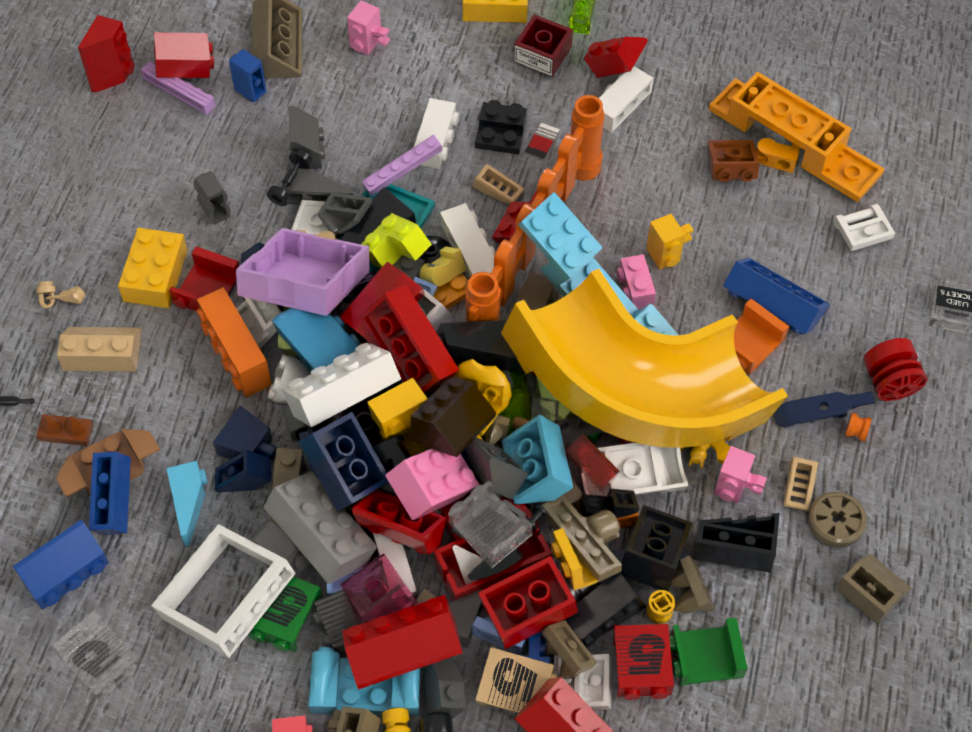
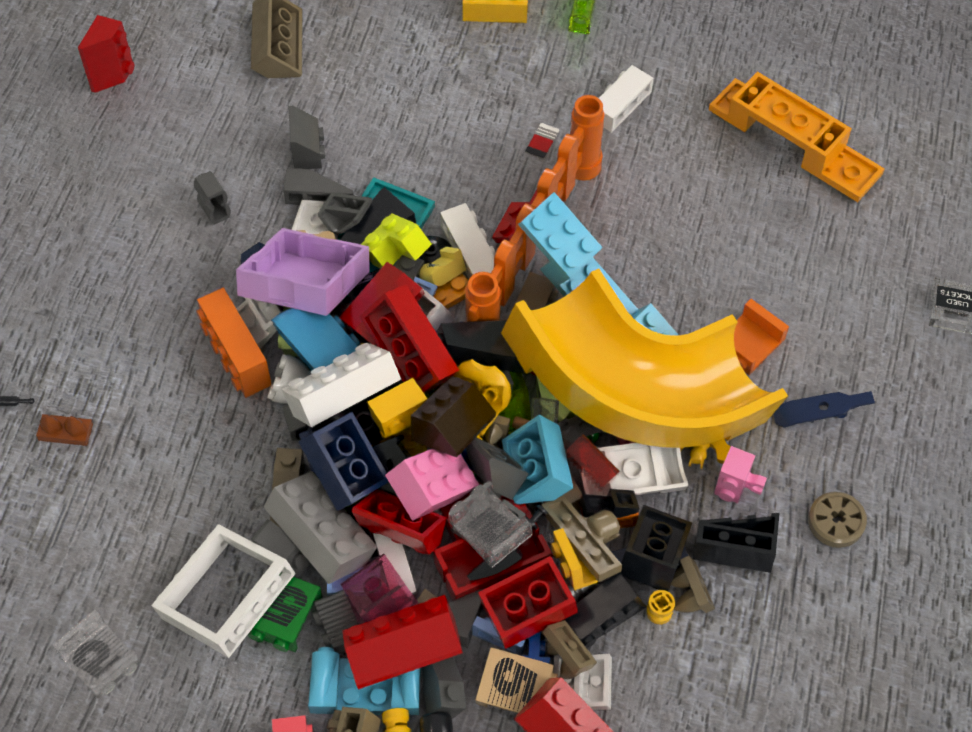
blue slope [13,519,109,610] -> none
tan piece [36,281,85,308] -> none
medium nougat piece [56,429,160,497] -> none
tan slope [57,327,142,372] -> none
blue brick [89,451,131,535] -> none
yellow brick [118,228,188,308] -> none
lavender piece [141,62,216,115] -> none
brick [154,32,214,78] -> none
medium azure slope [166,461,208,547] -> none
red panel [169,246,240,311] -> none
dark blue torso [213,406,278,461] -> none
dark blue slope [215,450,272,493] -> none
blue brick [228,49,267,102] -> none
black wheel [266,149,313,206] -> none
bright pink brick [347,0,390,55] -> none
lavender piece [362,135,443,197] -> none
white brick [414,98,459,169] -> none
white sticker [453,545,485,585] -> none
tan slope [472,164,524,205] -> none
black plate [475,100,527,154] -> none
dark red brick [514,14,573,77] -> none
red slope [584,37,648,78] -> none
red panel [612,624,674,700] -> none
bright pink brick [616,254,656,309] -> none
yellow brick [646,214,694,270] -> none
green panel [669,618,748,686] -> none
dark orange plate [707,140,760,182] -> none
blue slope [723,258,830,335] -> none
light orange leg [756,138,800,173] -> none
tan slope [783,456,818,512] -> none
white plate [833,204,895,251] -> none
dark tan slope [837,554,912,624] -> none
orange wheel [845,412,872,442] -> none
red wheel [863,338,928,401] -> none

